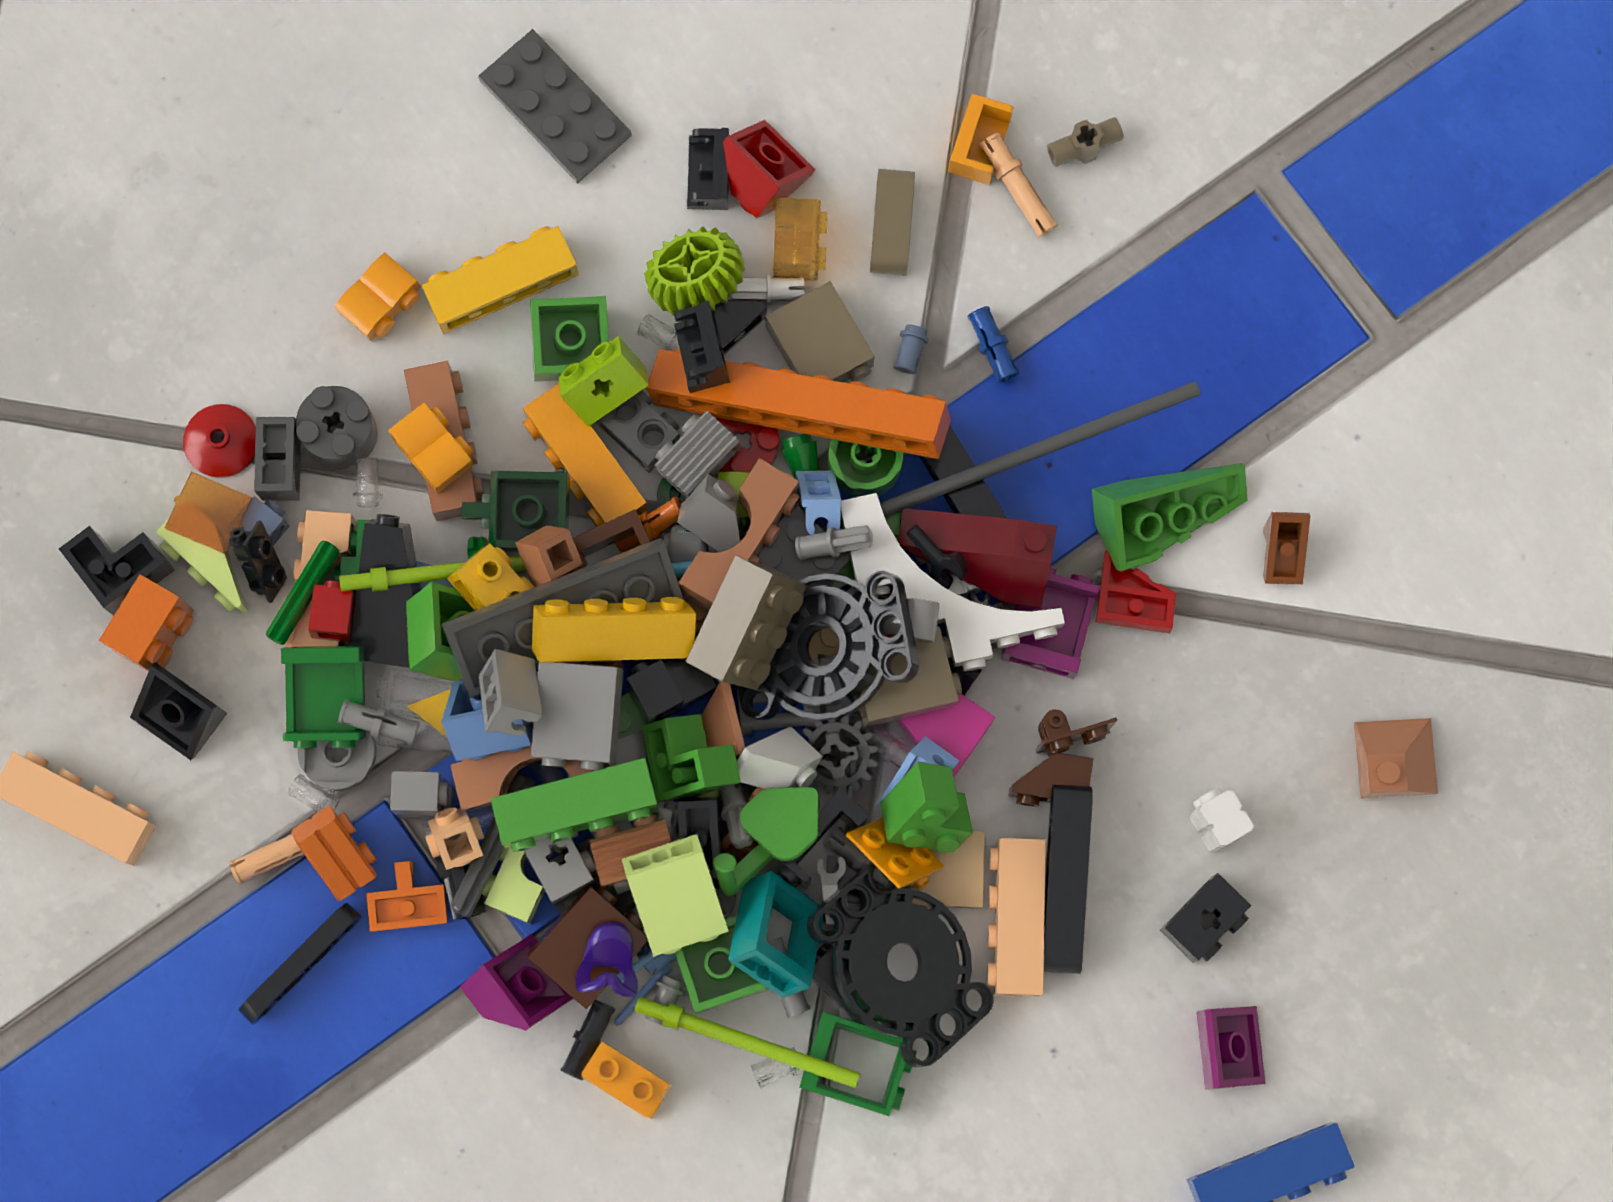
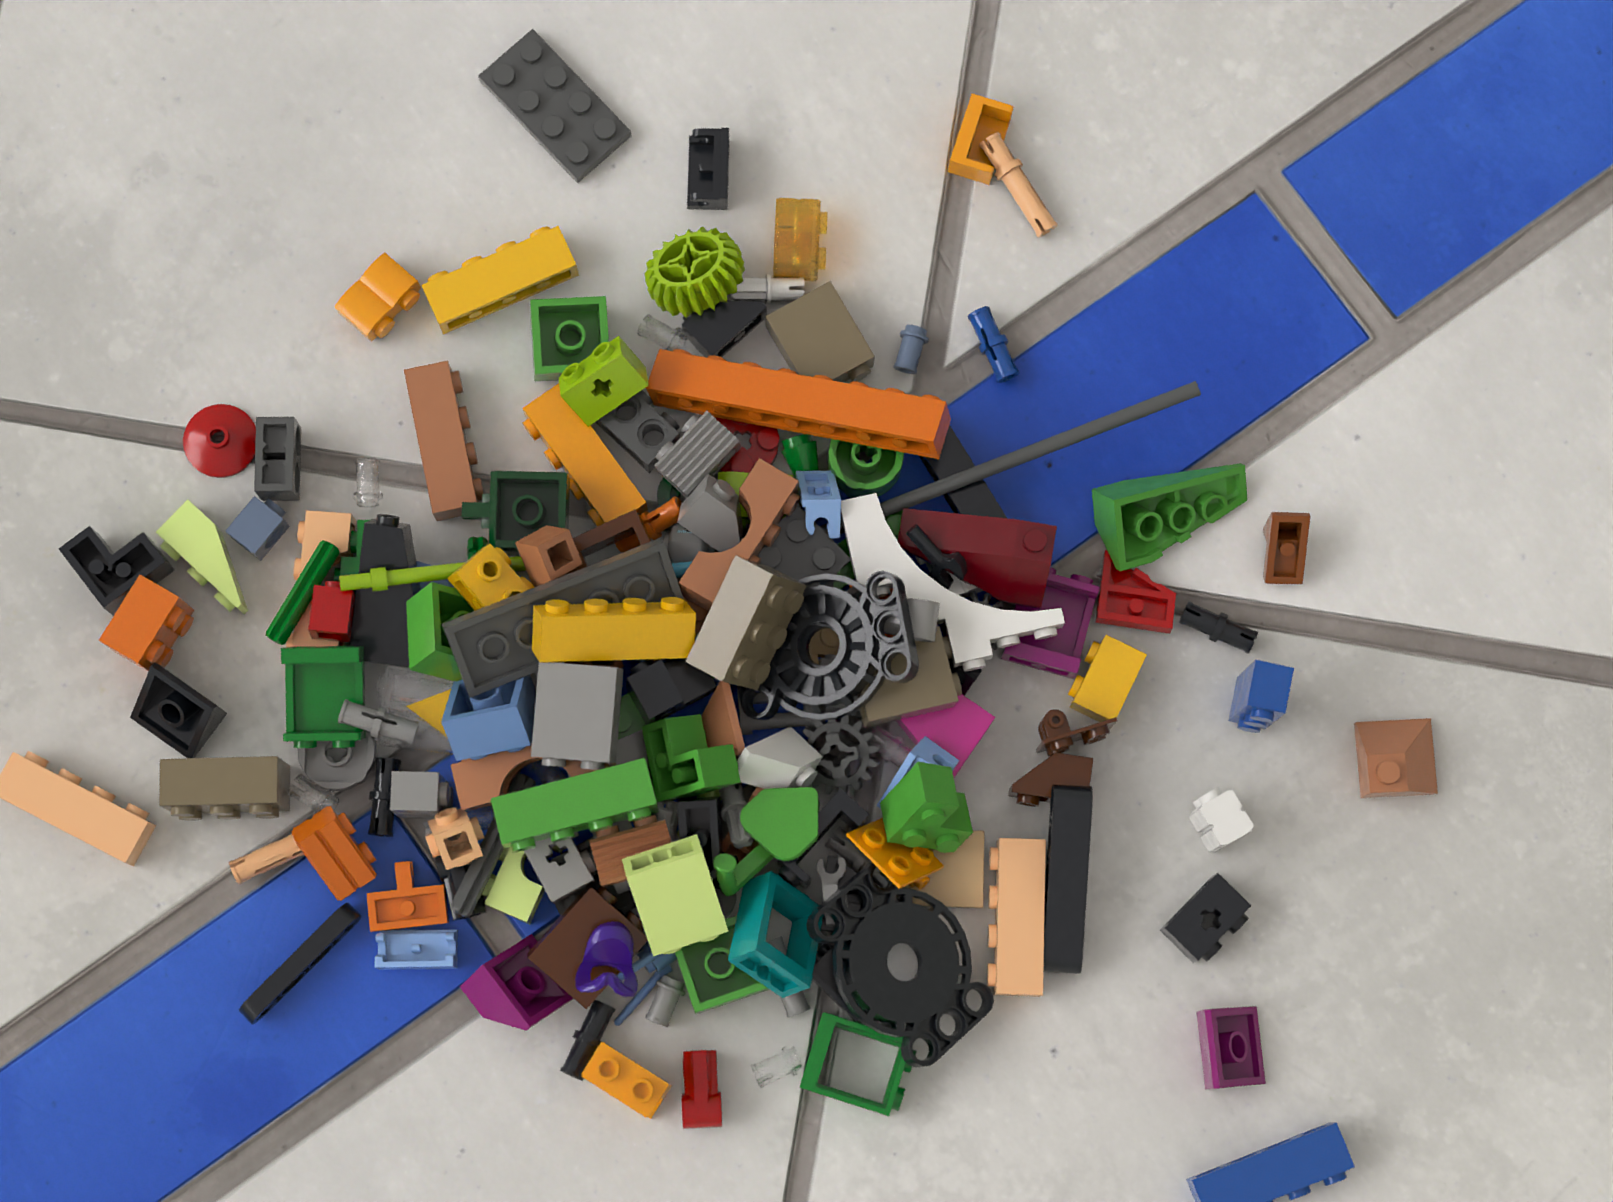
clear orange piece [164,472,253,555] -> none
black hinge [229,520,287,603] -> none
dark grey brick [296,386,377,469] -> none
light orange brick [388,403,474,494] -> none
light grey hinge [479,649,542,736] -> none
lime bar [634,997,861,1088] -> none
black hinge [674,301,730,393] -> none
red slope [723,120,816,219] -> none
light grey axle [795,525,873,560] -> none
dark tan beam [870,169,915,276] -> none
dark tan axle [1047,117,1124,167] -> none
none -> dark tan brick [159,756,290,820]
none -> black pin [368,757,401,837]
none -> light blue hinge [375,929,458,970]
none -> red piece [682,1050,722,1129]
none -> yellow brick [1067,635,1147,722]
none -> black pin [1179,601,1258,654]
none -> blue brick [1229,660,1294,733]

